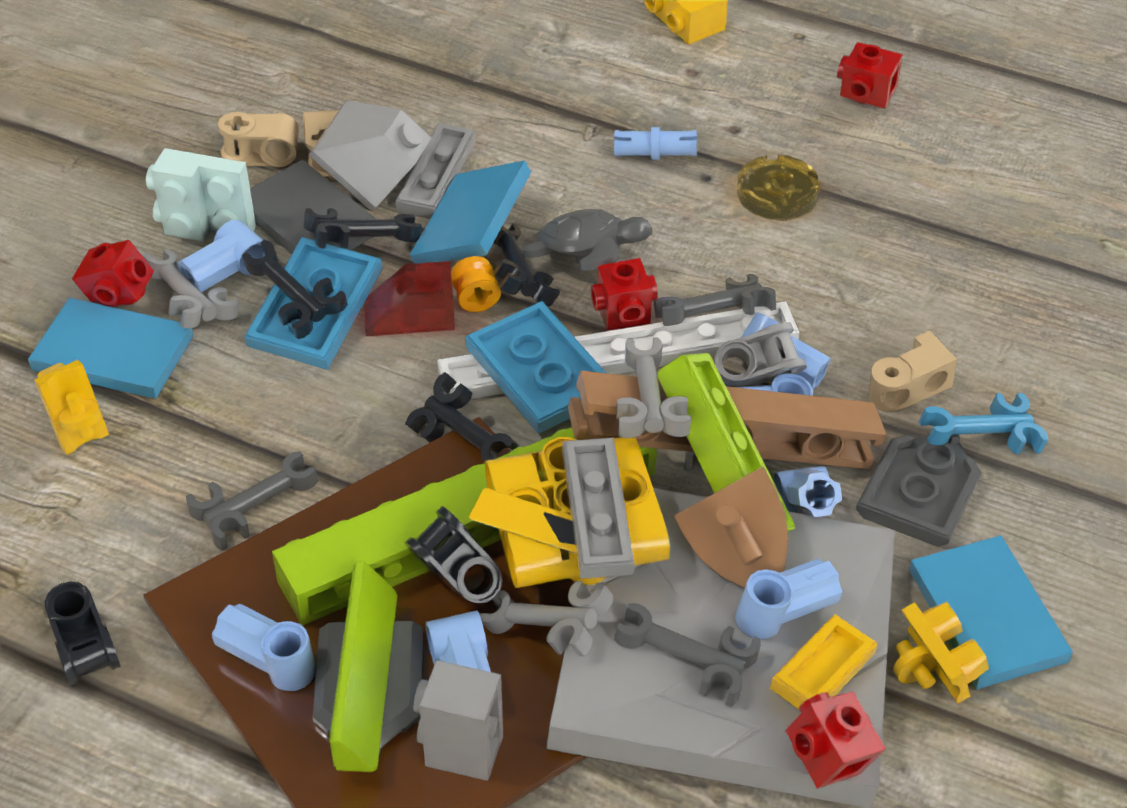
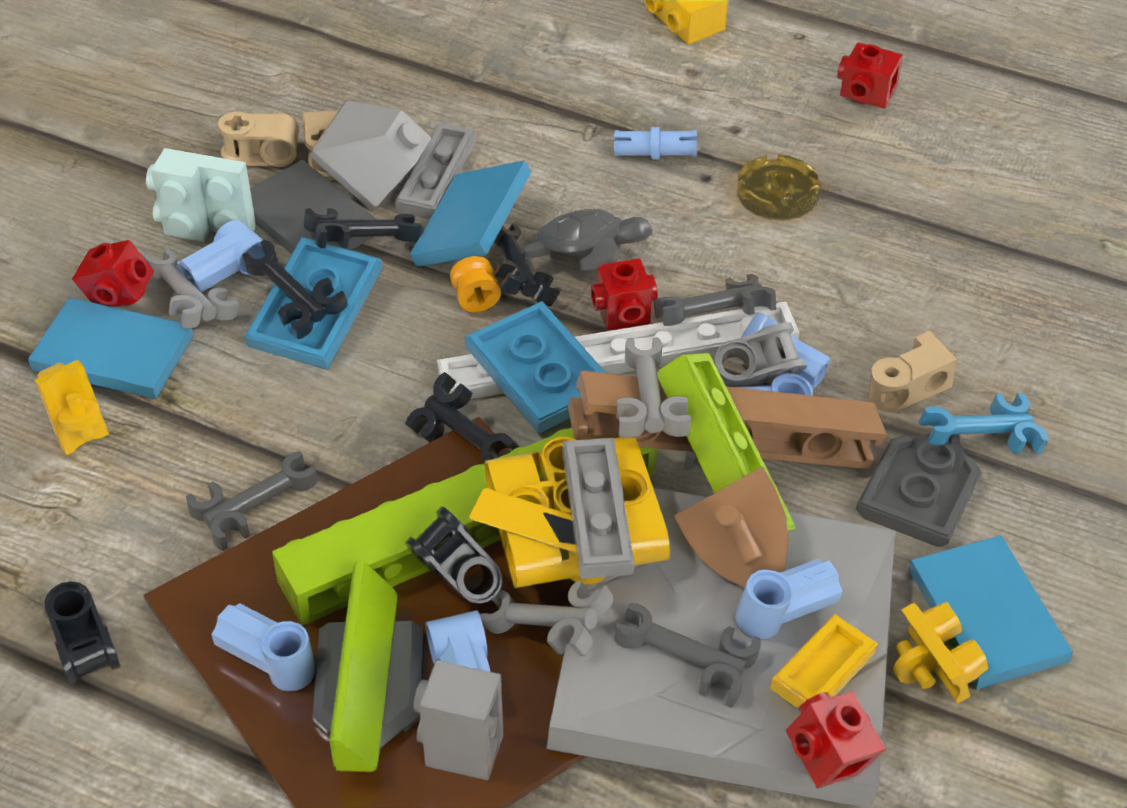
clear red slope [364,261,455,337] -> none
light blue piece [774,466,842,517] -> none

